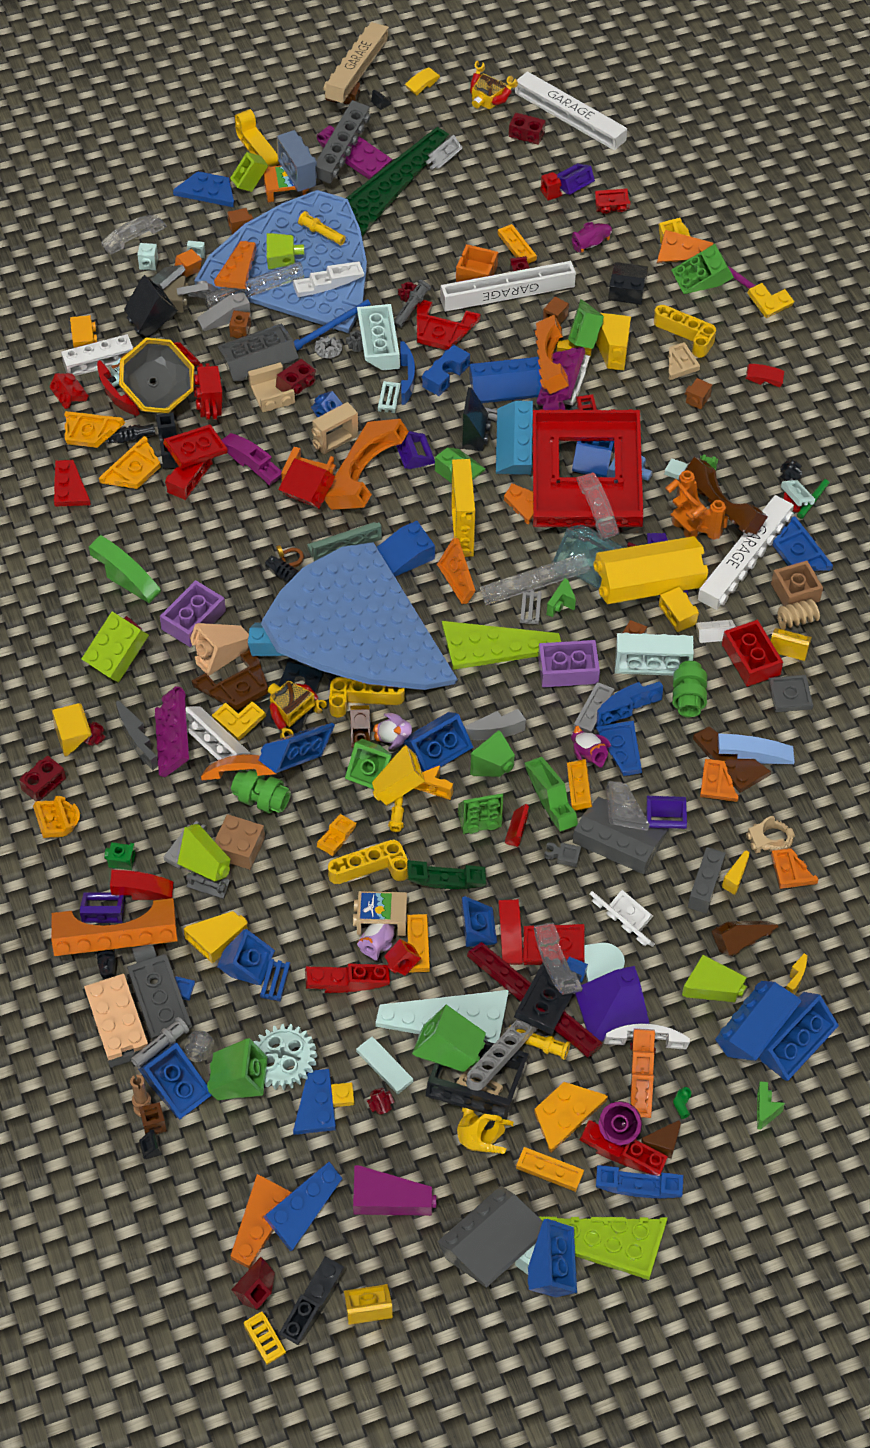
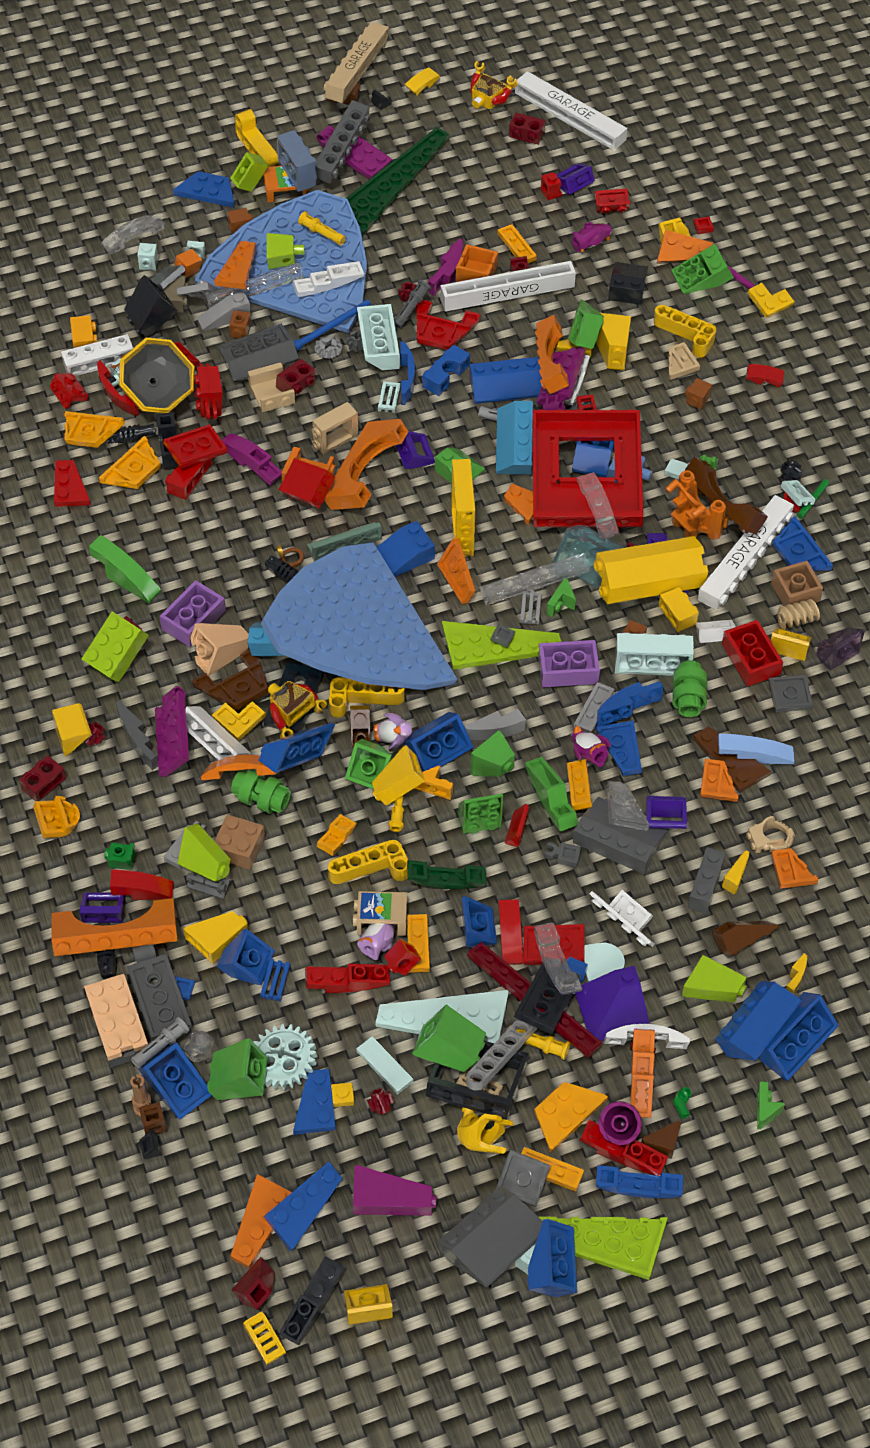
blue brick [311,391,343,417] -> none
light grey hinge [426,135,462,170] -> none
black slope [462,387,491,451] -> none
dark orange brick [543,297,569,324] -> none
none -> magenta slope [428,238,463,296]
none -> dark grey tile [490,624,515,648]
none -> dark grey tile [496,1150,551,1206]
none -> red tile [693,217,714,235]
none -> clear purple slope [816,628,865,670]

